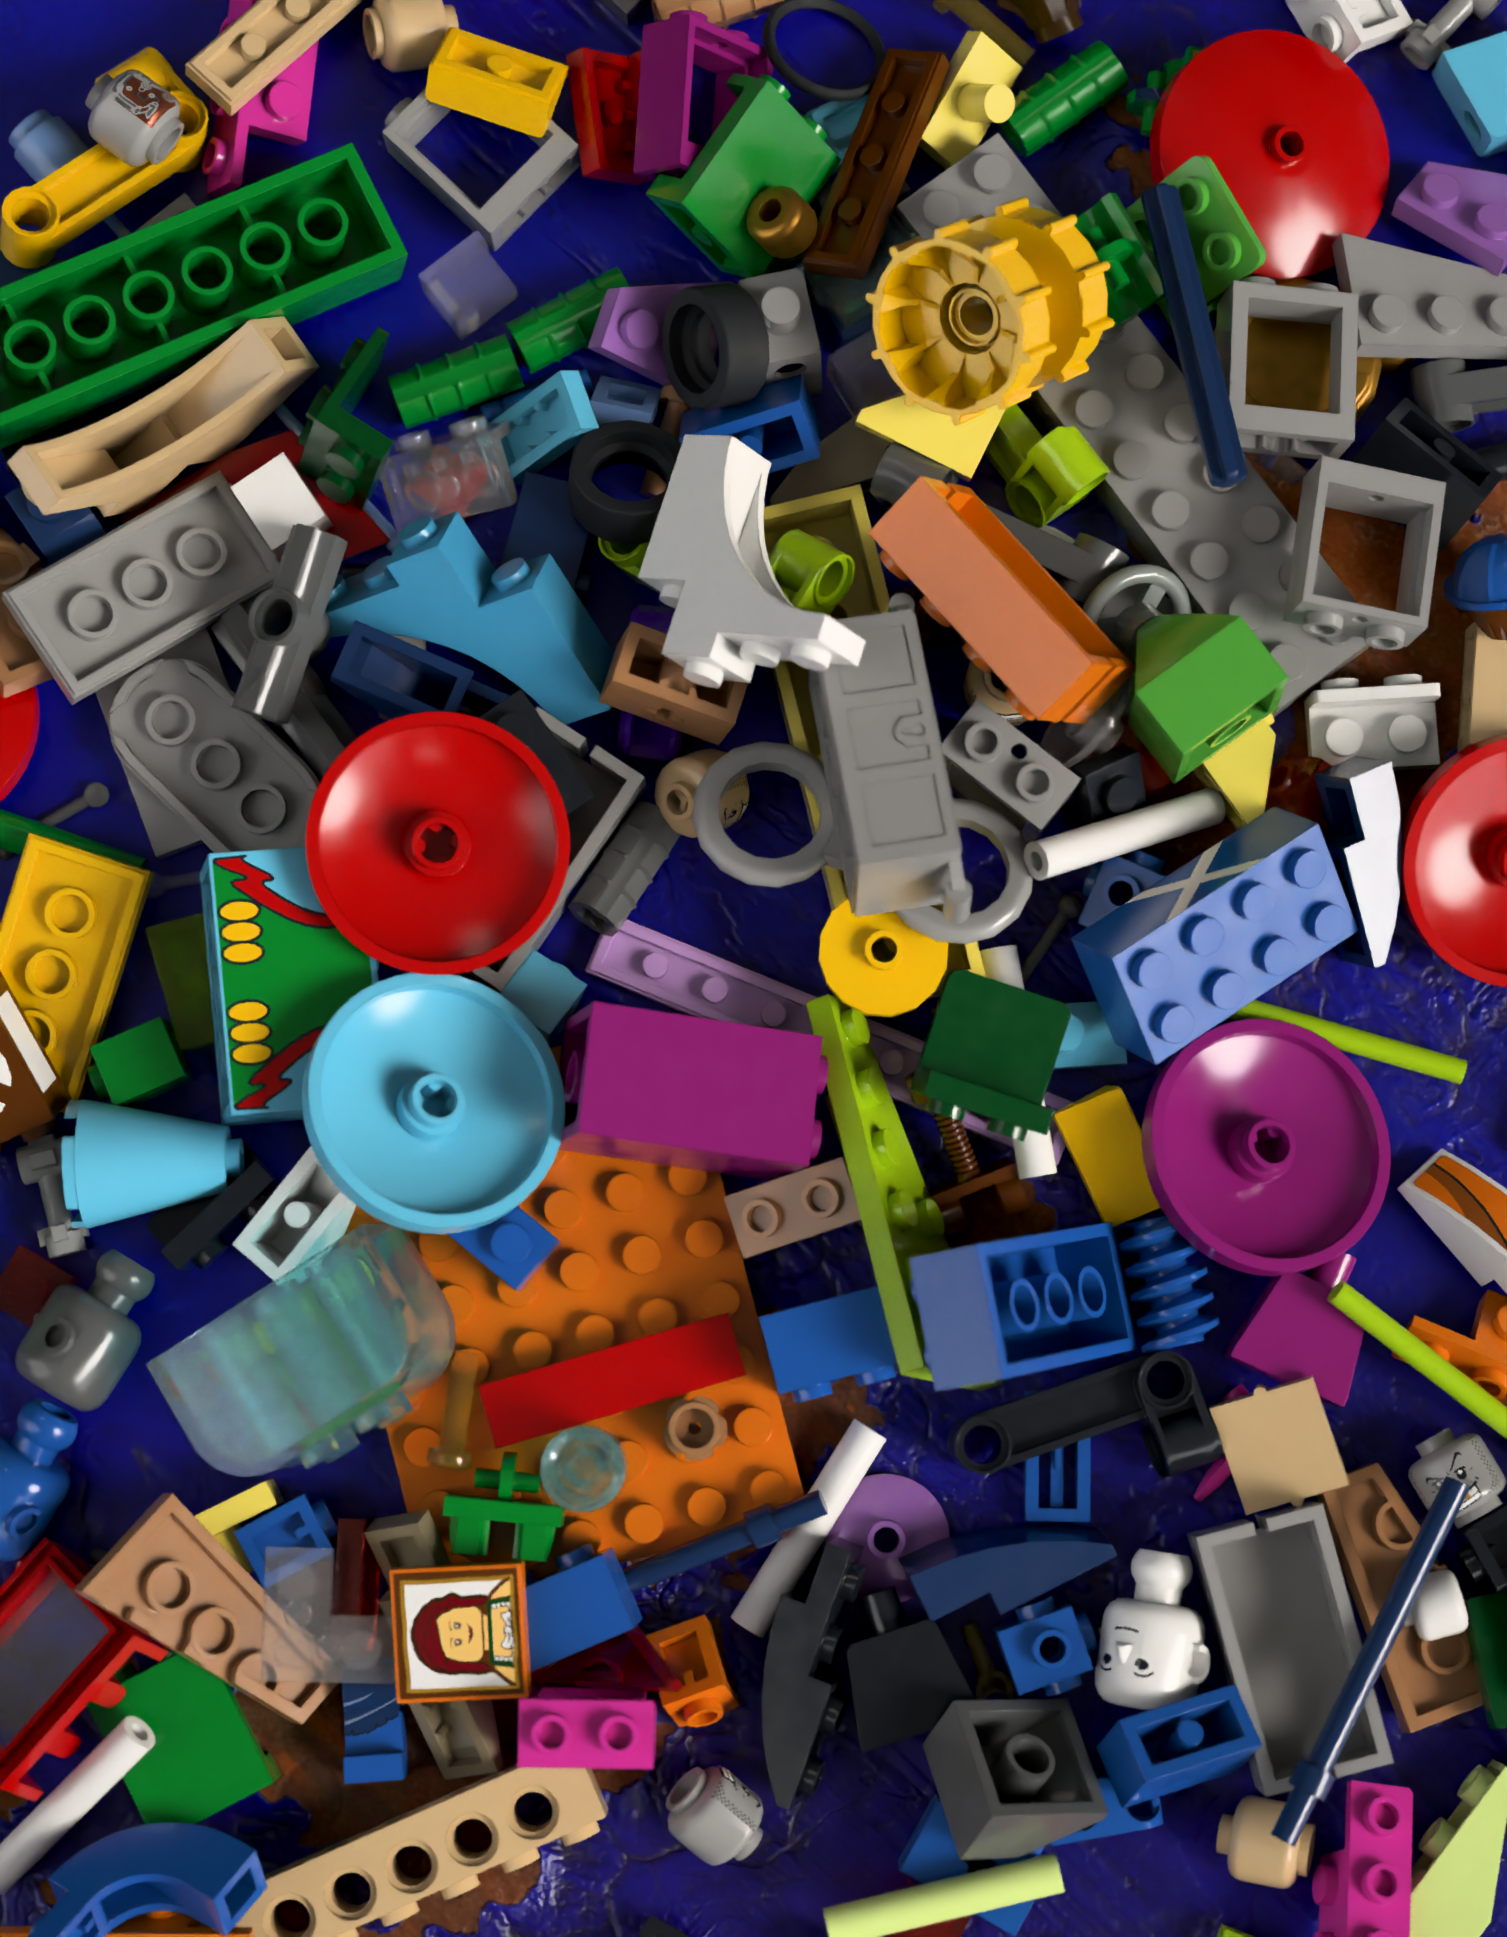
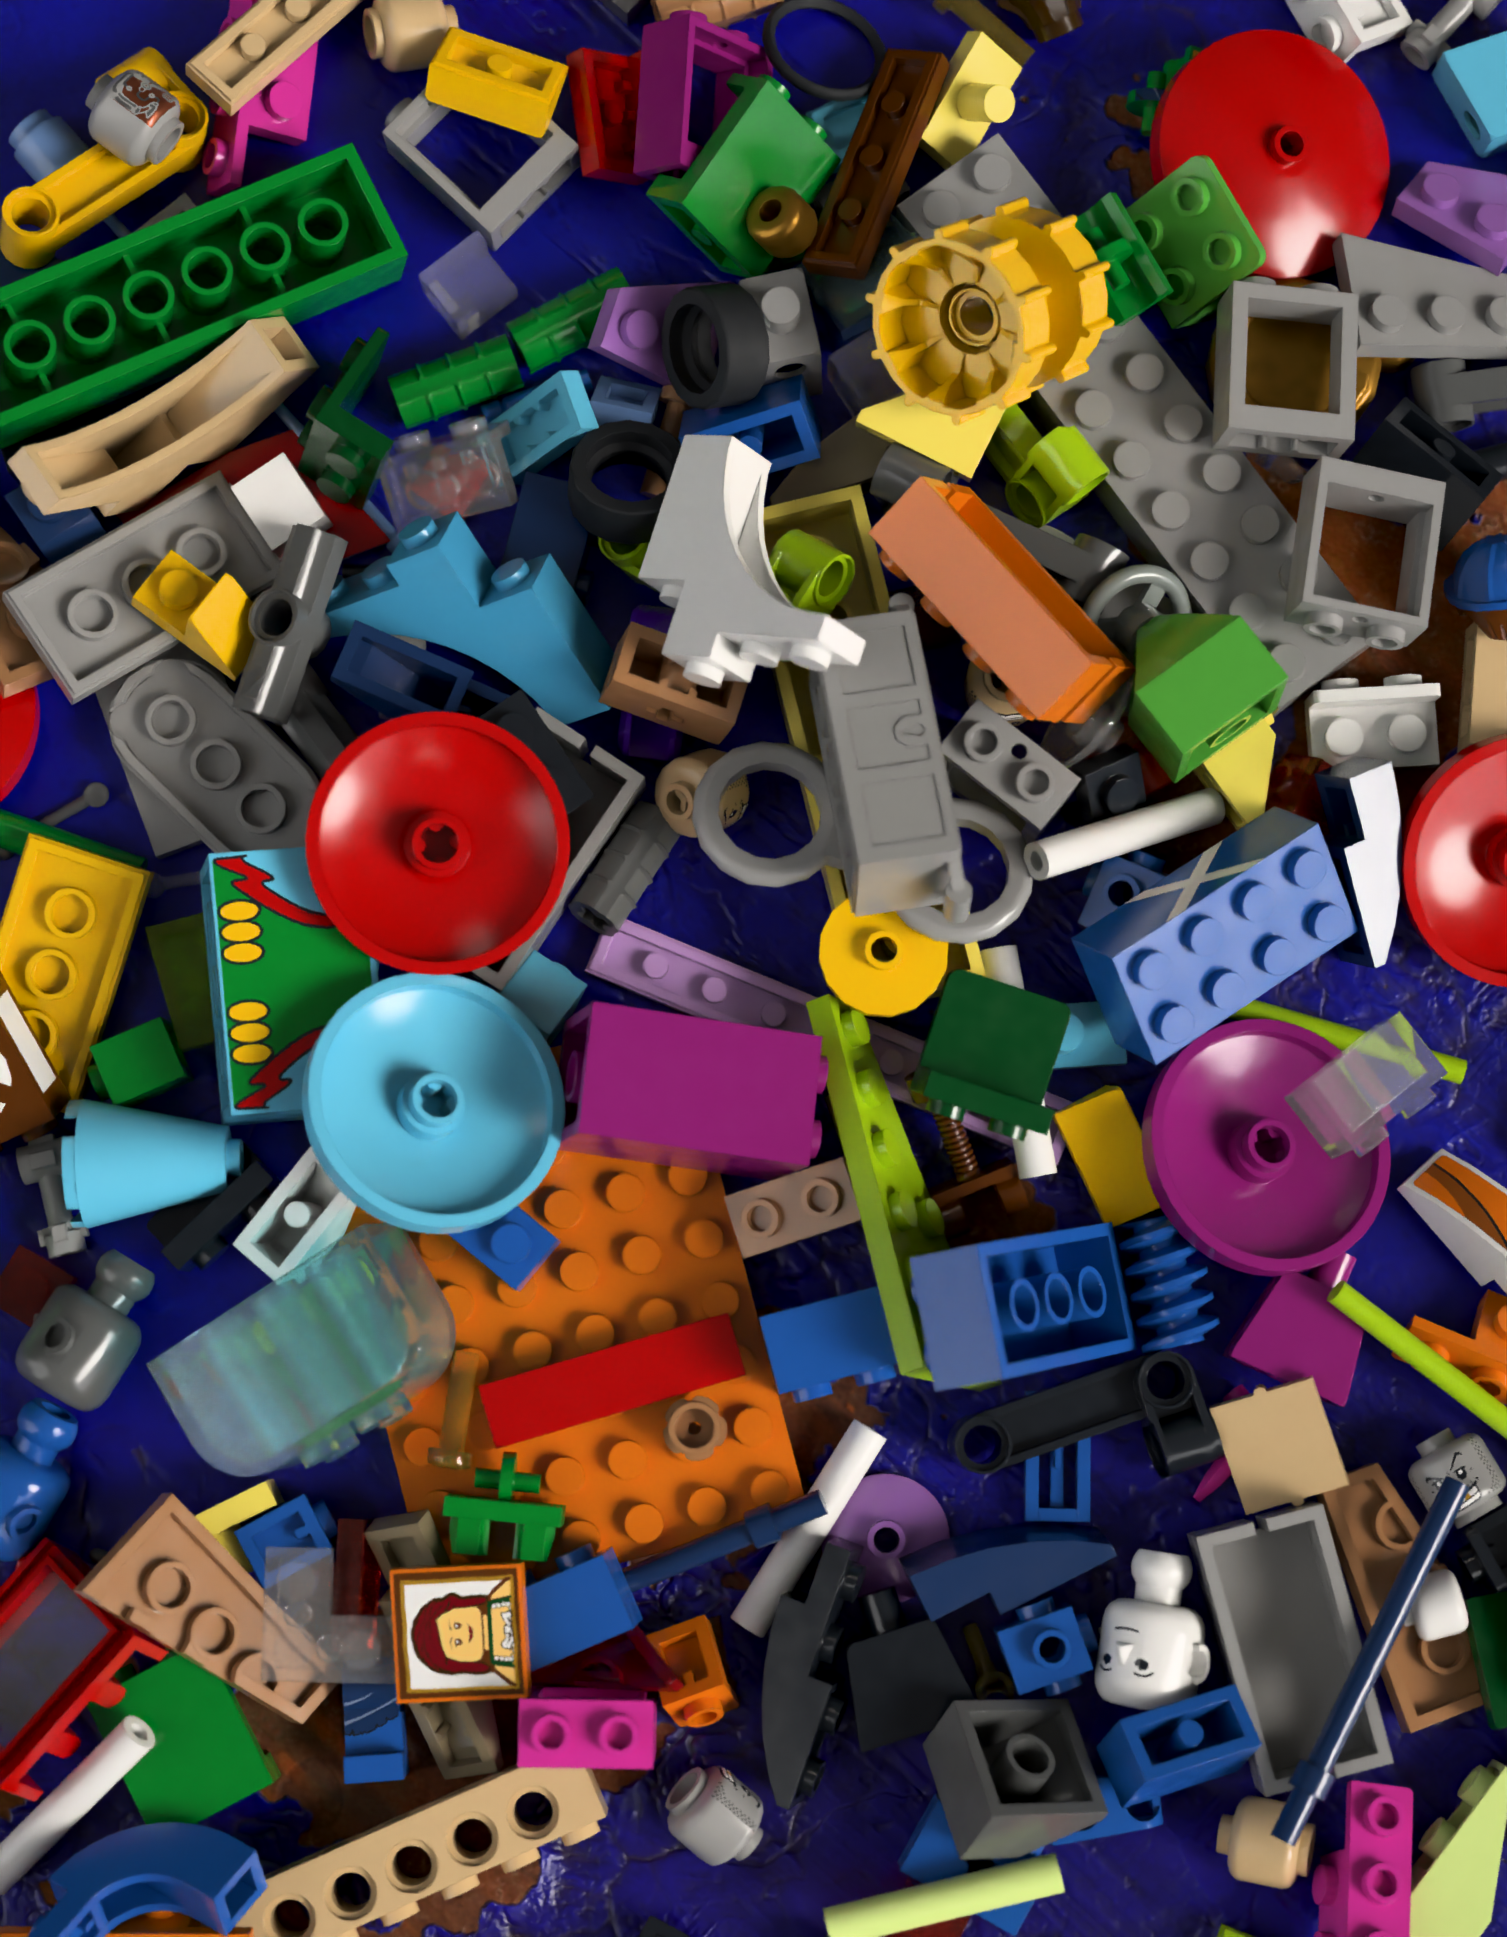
clear light blue wheel [540,1424,628,1513] -> none
green axle [998,40,1129,158] -> none
dark grey hinge [1021,894,1083,984] -> none
dark blue axle [1141,183,1247,488] -> none
none -> yellow slope [131,549,255,682]
none -> clear brick [1284,1011,1448,1159]

